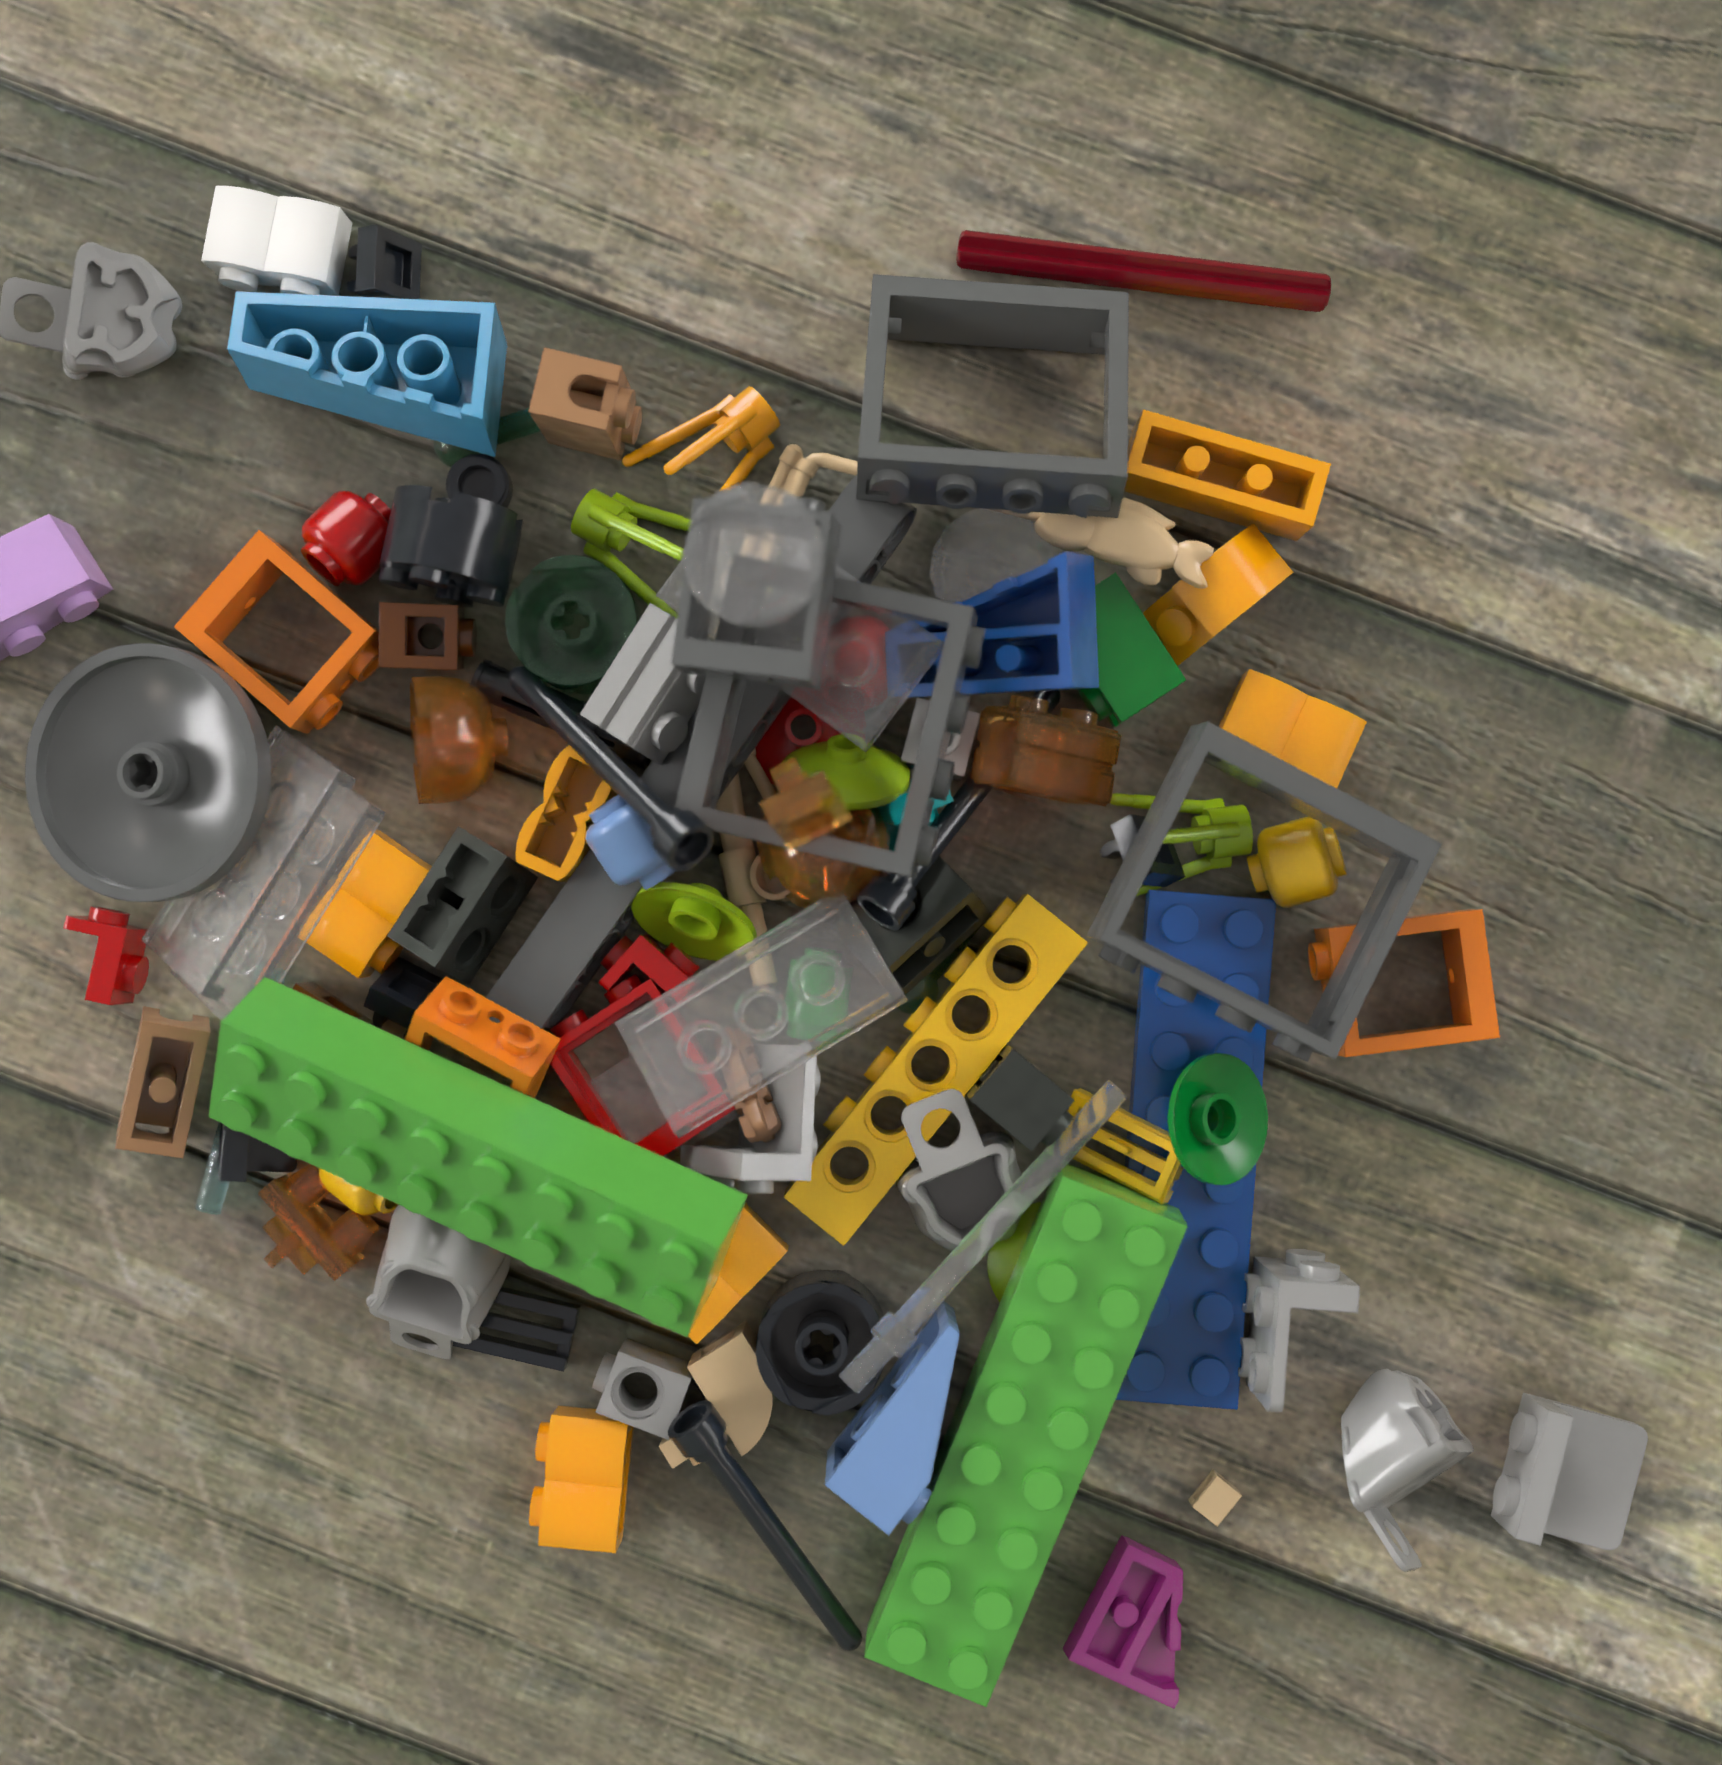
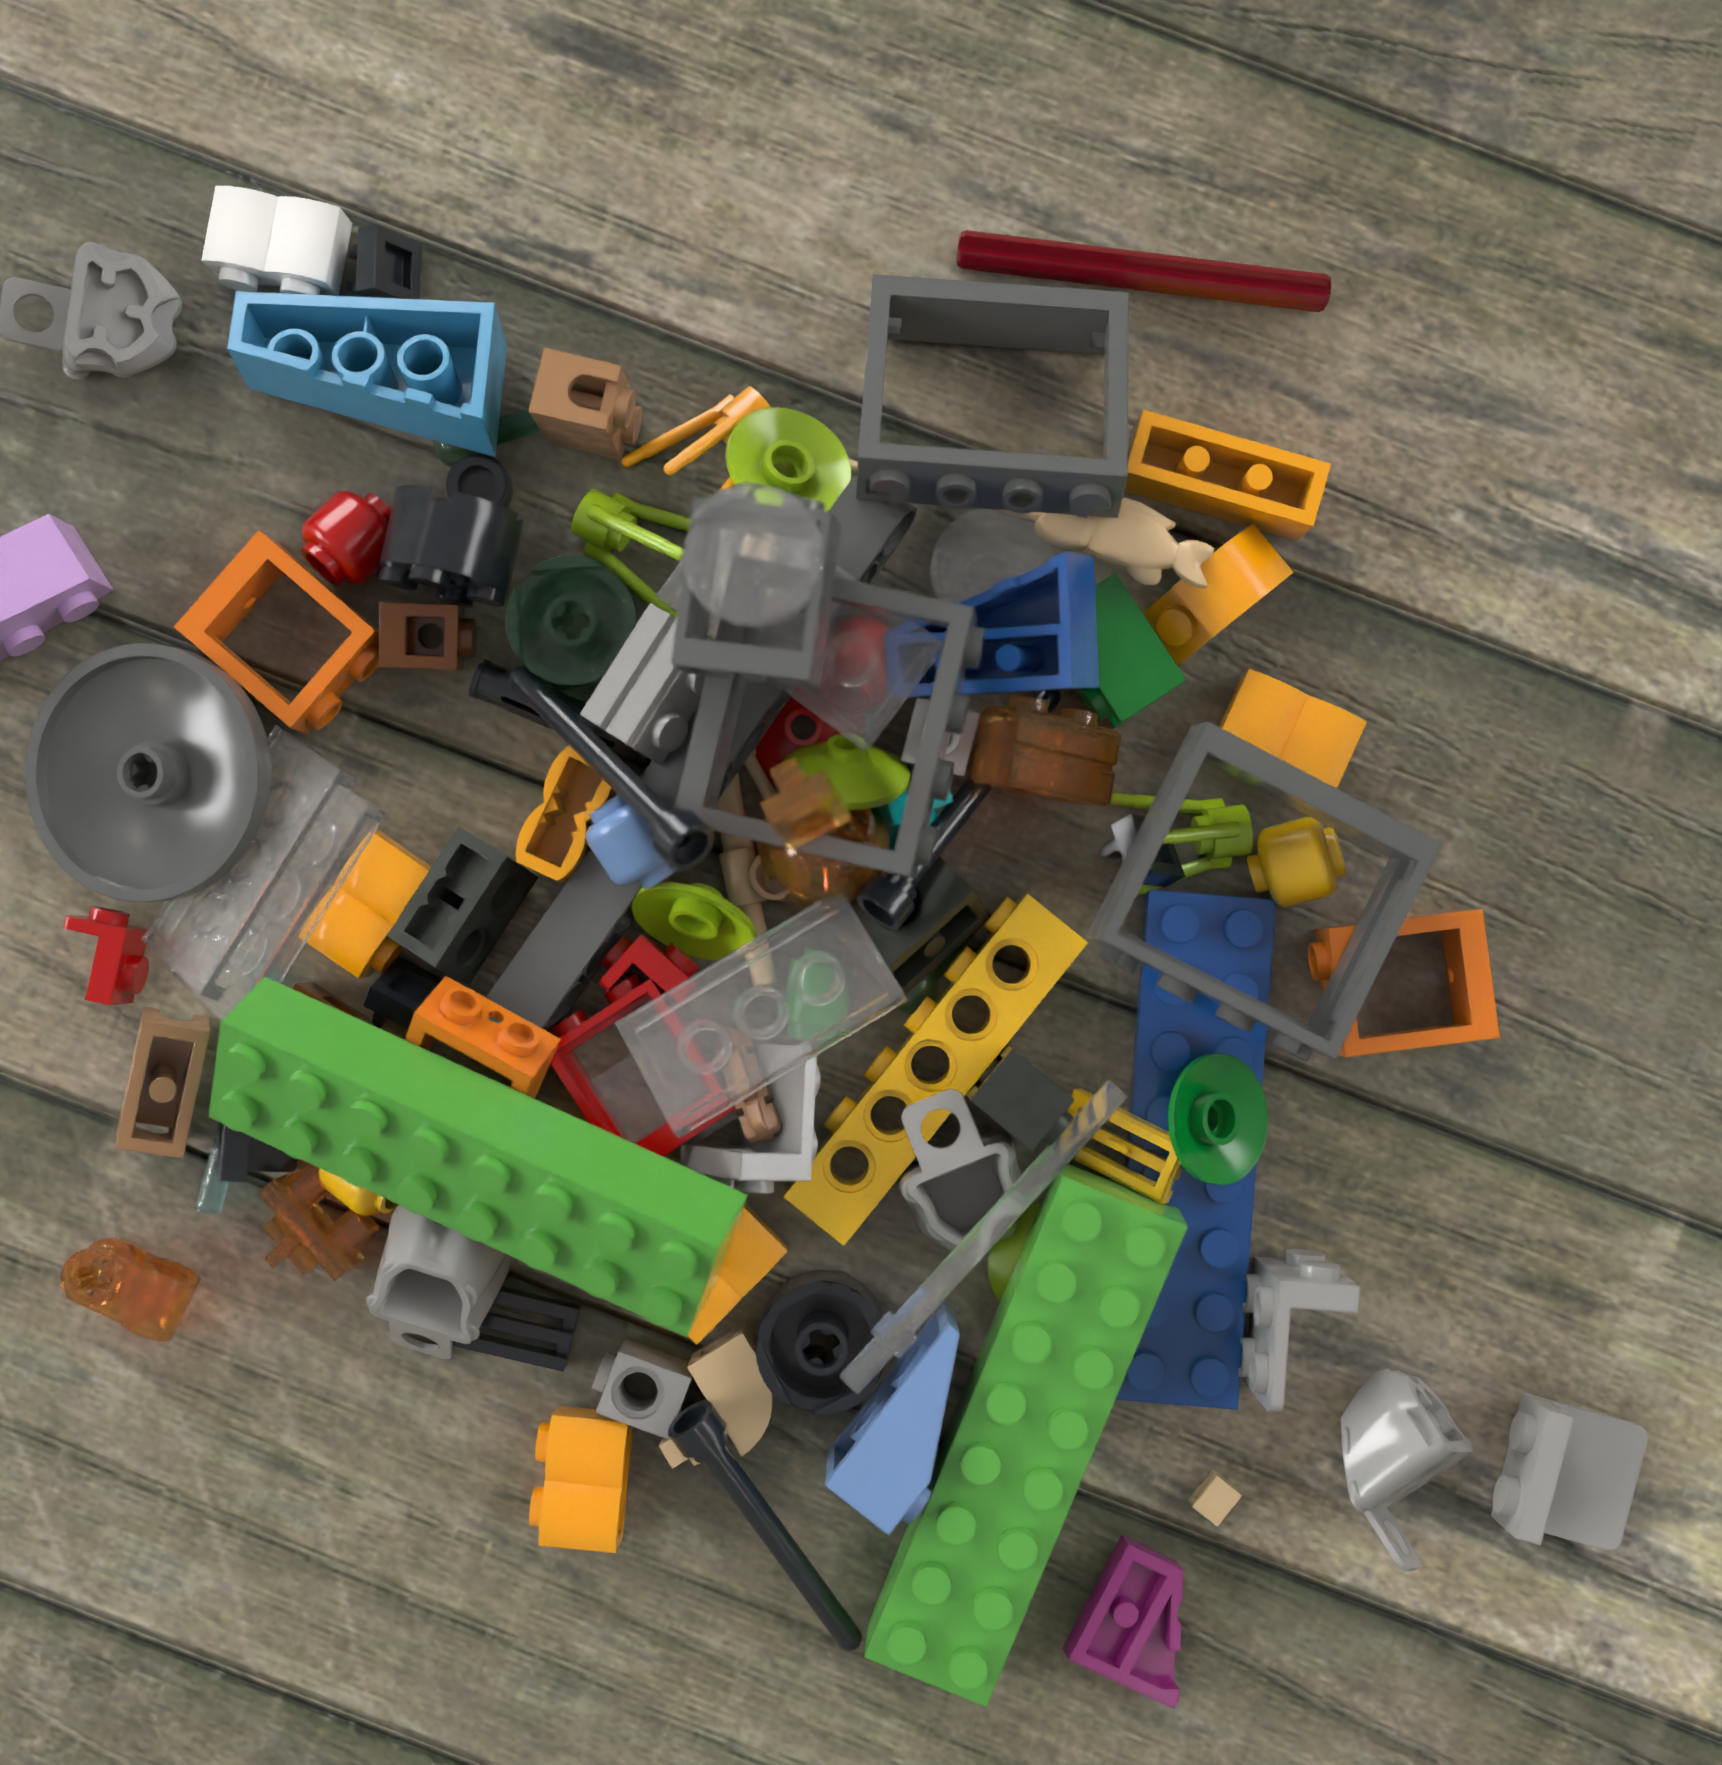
clear orange cylinder [409,676,508,804] -> none
none -> clear orange piece [60,1237,201,1341]
none -> lime dish [726,407,851,511]

